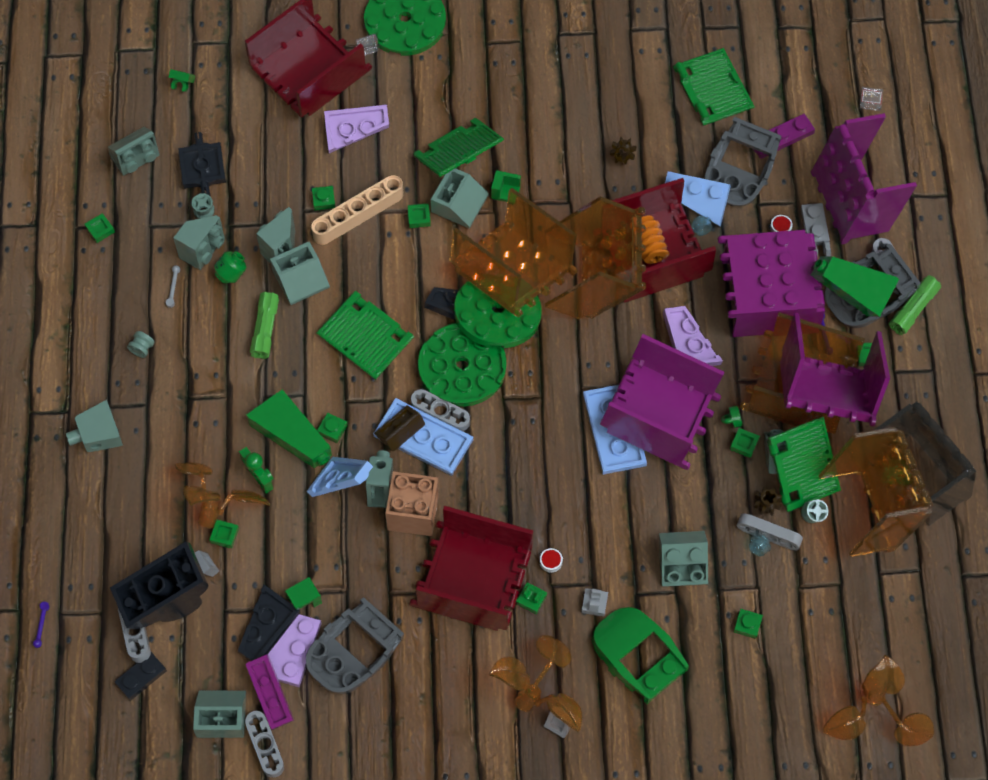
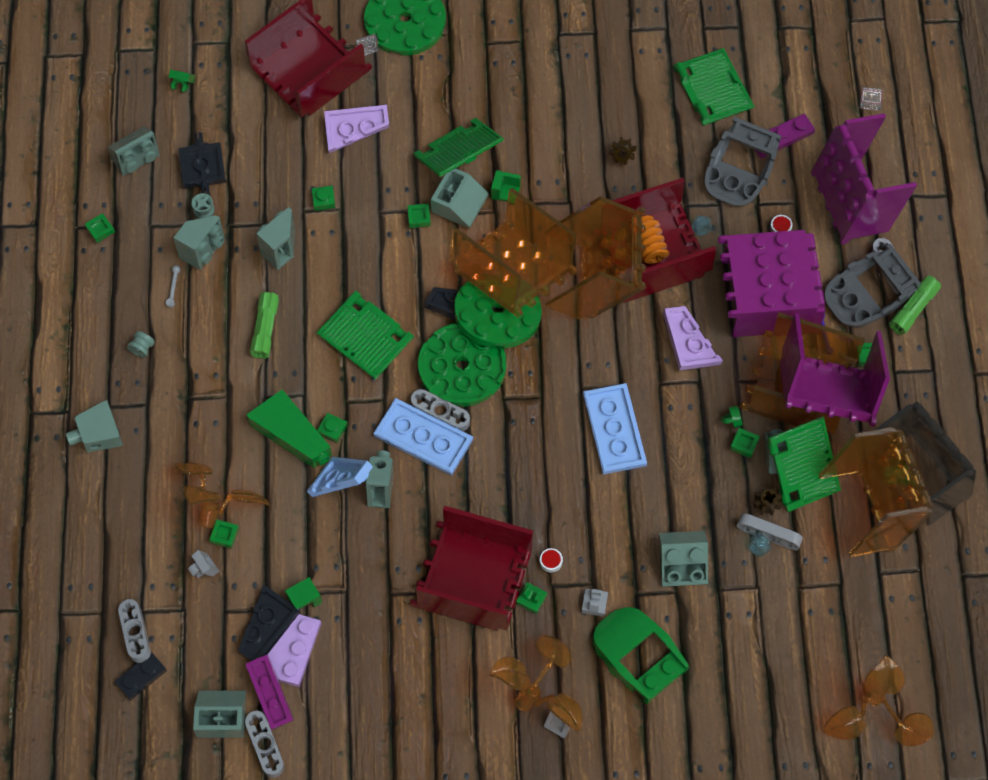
dark purple hinge [33,602,50,648] -> none
black brick [110,541,209,629] -> none
green head [214,251,247,284] -> none
green plate [239,447,274,494] -> none
sand green slope [270,242,330,305] -> none
dark grey slope [306,597,404,694] -> none
light nougat beam [311,175,403,245] -> none
dark brown slope [374,405,425,451] -> none
nougat brick [385,471,439,536] -> none
magenta windscreen [600,334,724,470] -> none
light blue wing [665,171,731,227] -> none
green plate [734,609,763,639] -> none
light grey hinge [801,203,831,257] -> none
sand green wheel [801,499,829,523] -> none
green slope [811,256,899,317] -> none

